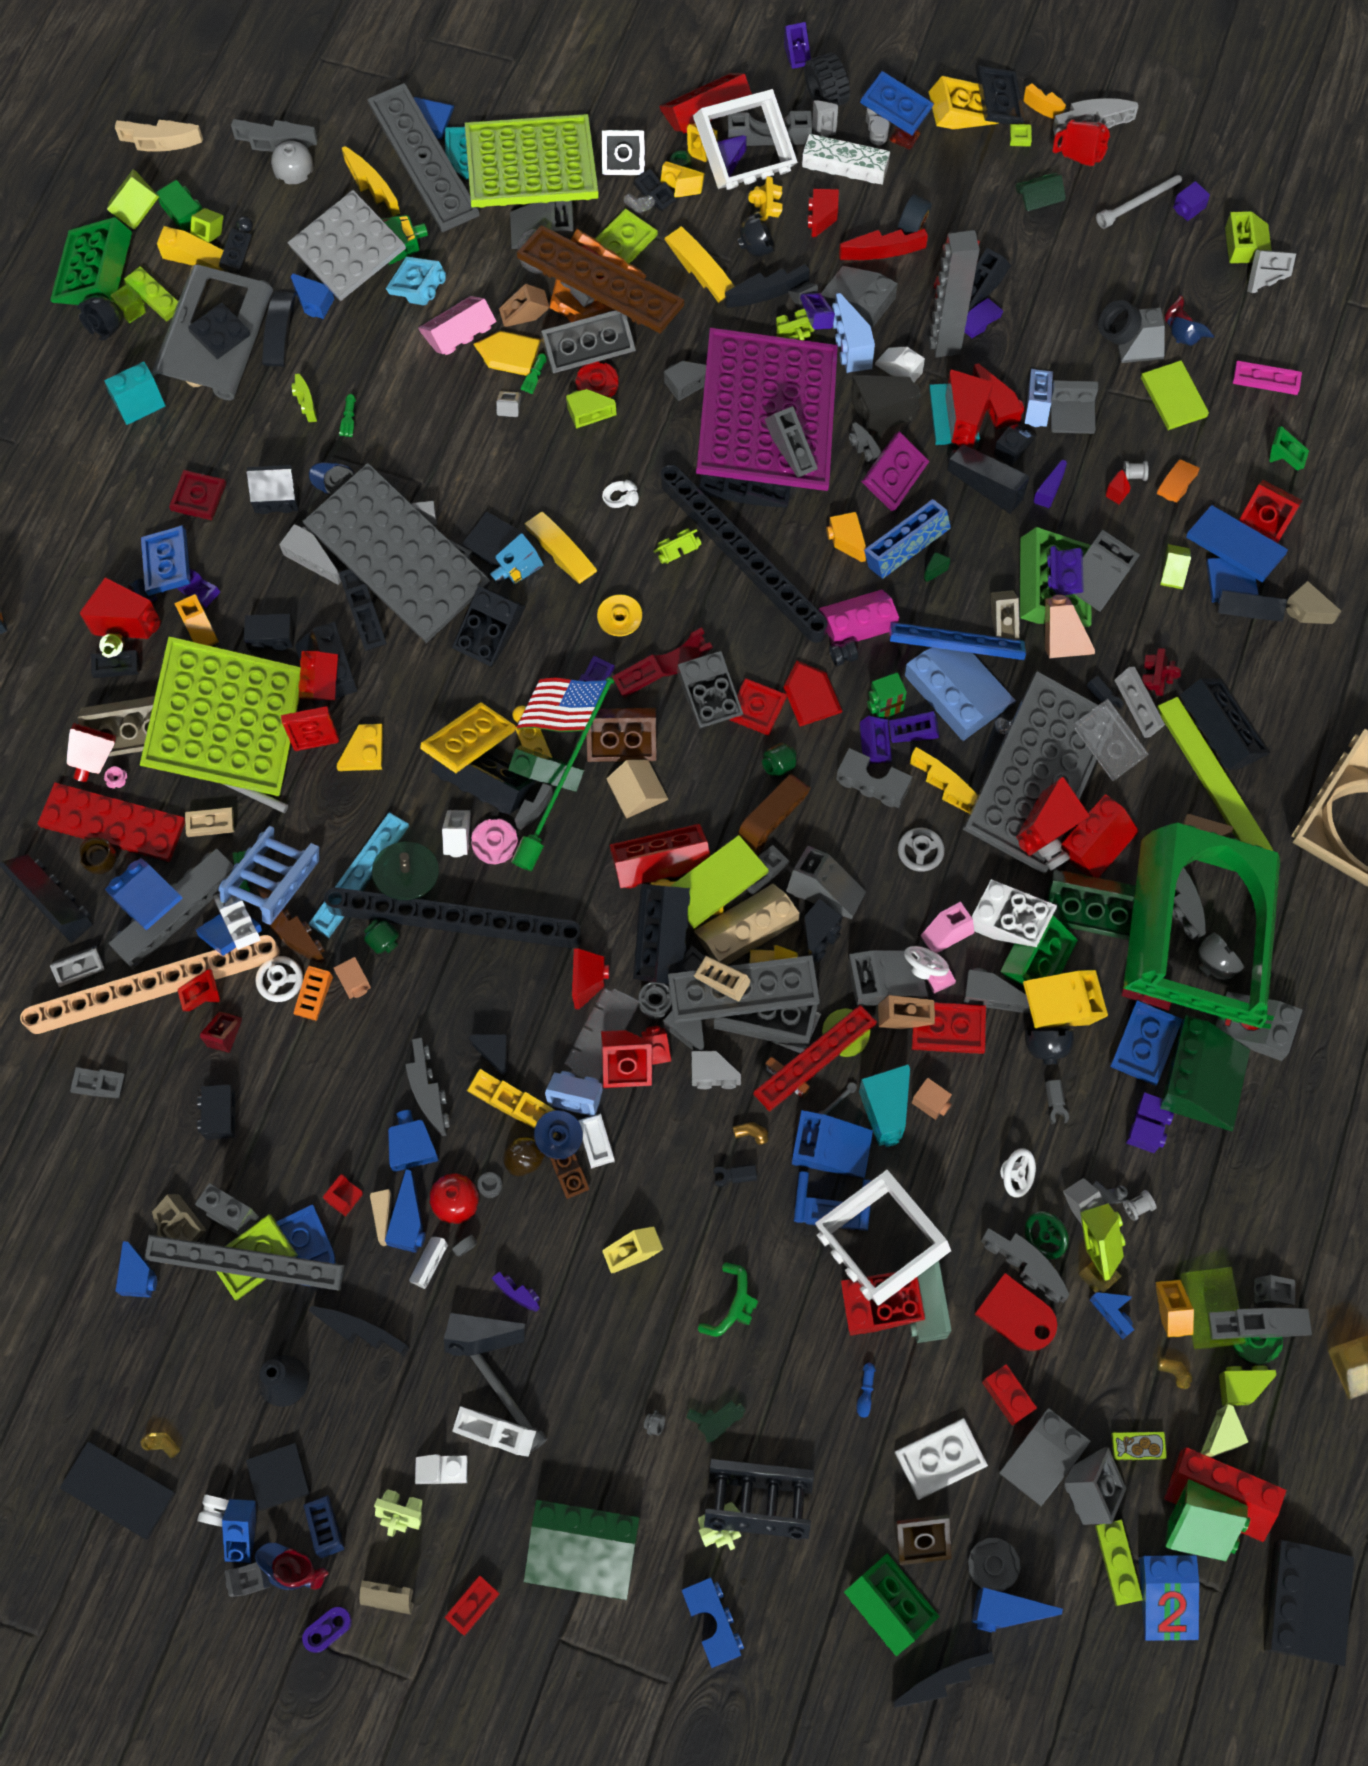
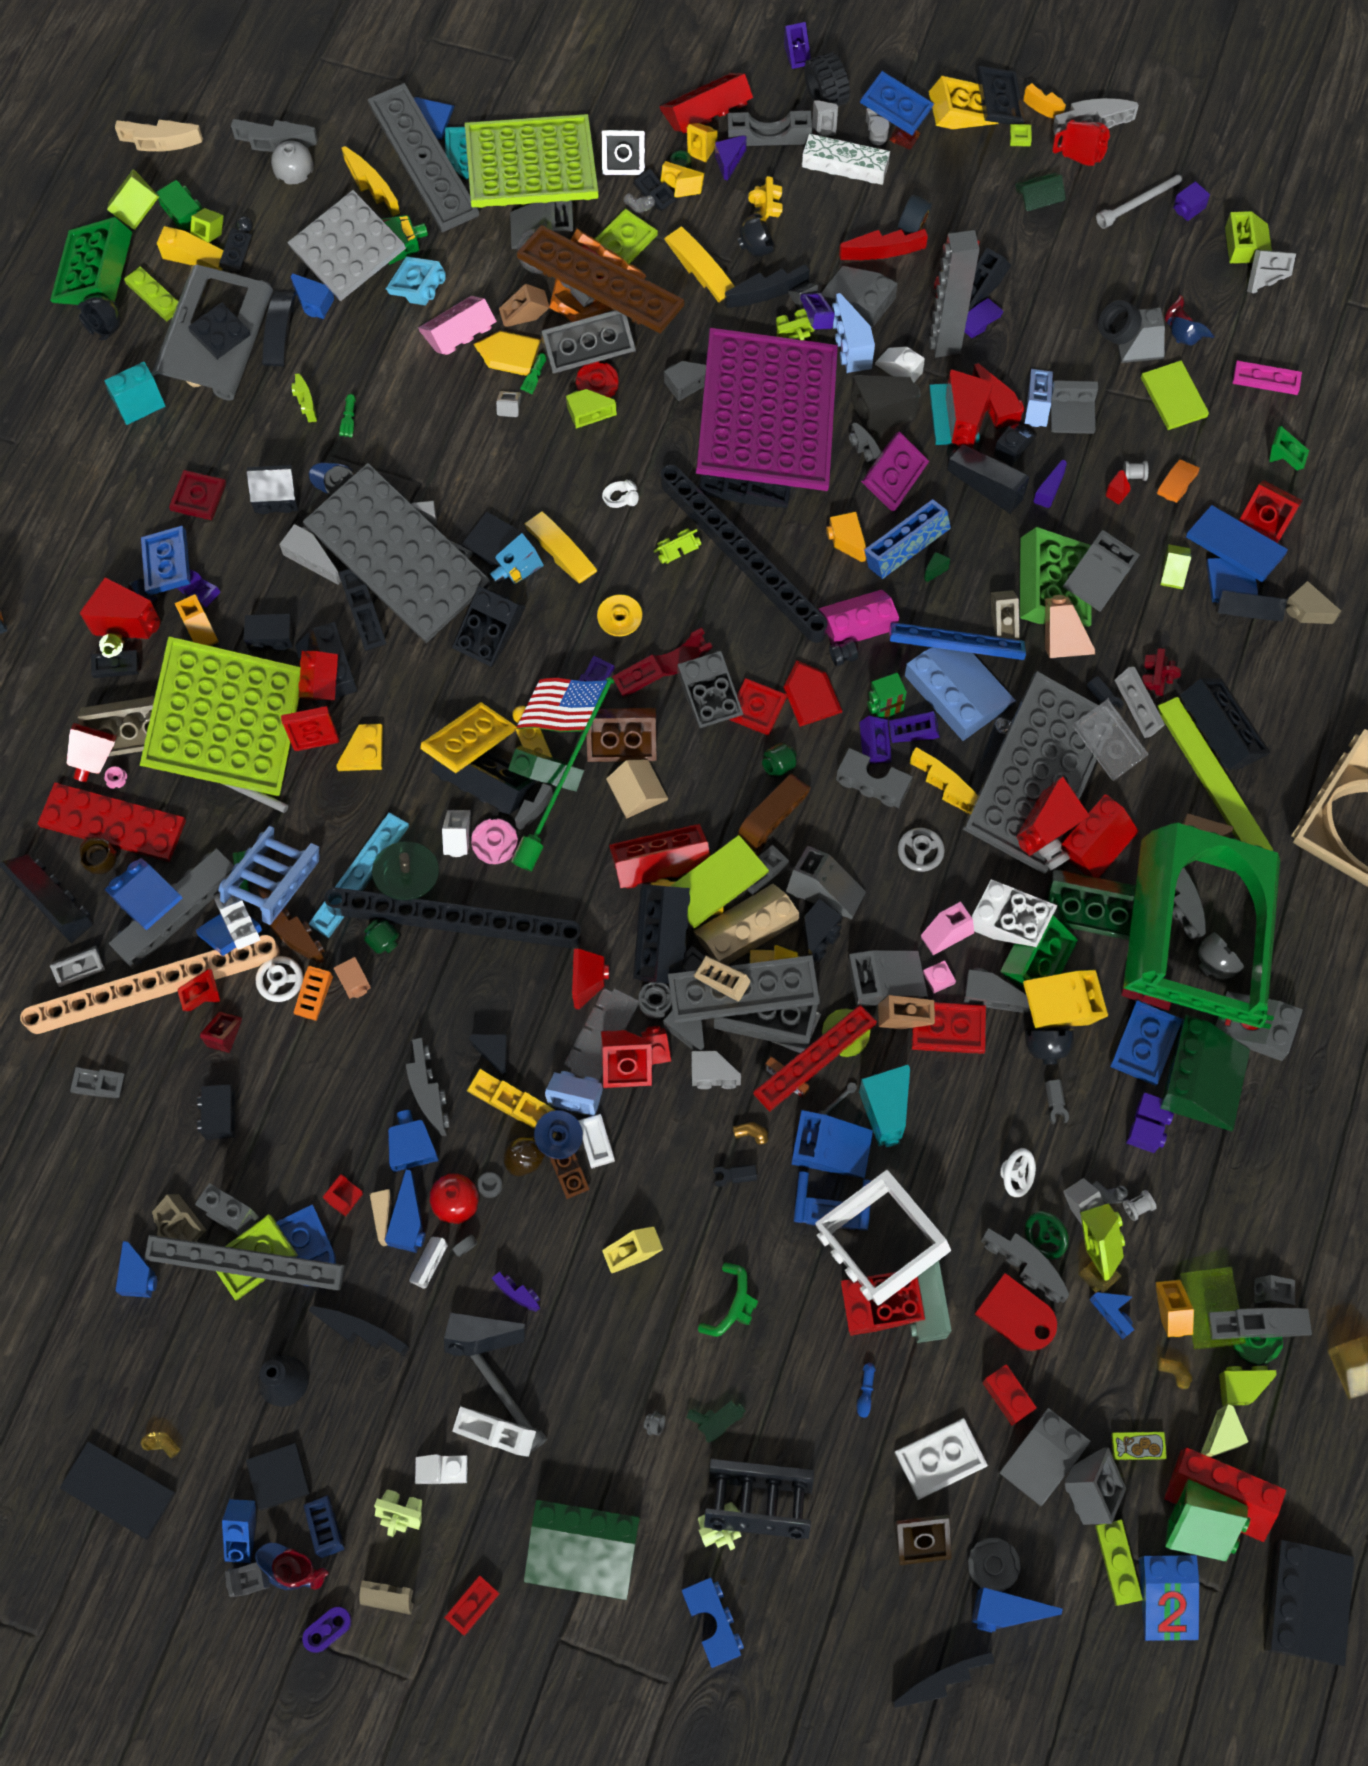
clear neon green panel [111,283,146,323] -> none
tan plate [185,807,234,837] -> none
white wheel [197,1495,229,1527] -> none
white window [693,89,798,190] -> none
dark grey slope [764,406,818,478] -> none
red slope [808,189,839,237] -> none
green slope [844,1553,940,1656] -> none
white piece [904,946,949,979] -> none
nougat brick [912,1078,952,1120] -> none
dark purple bracket [1047,546,1084,595] -> none

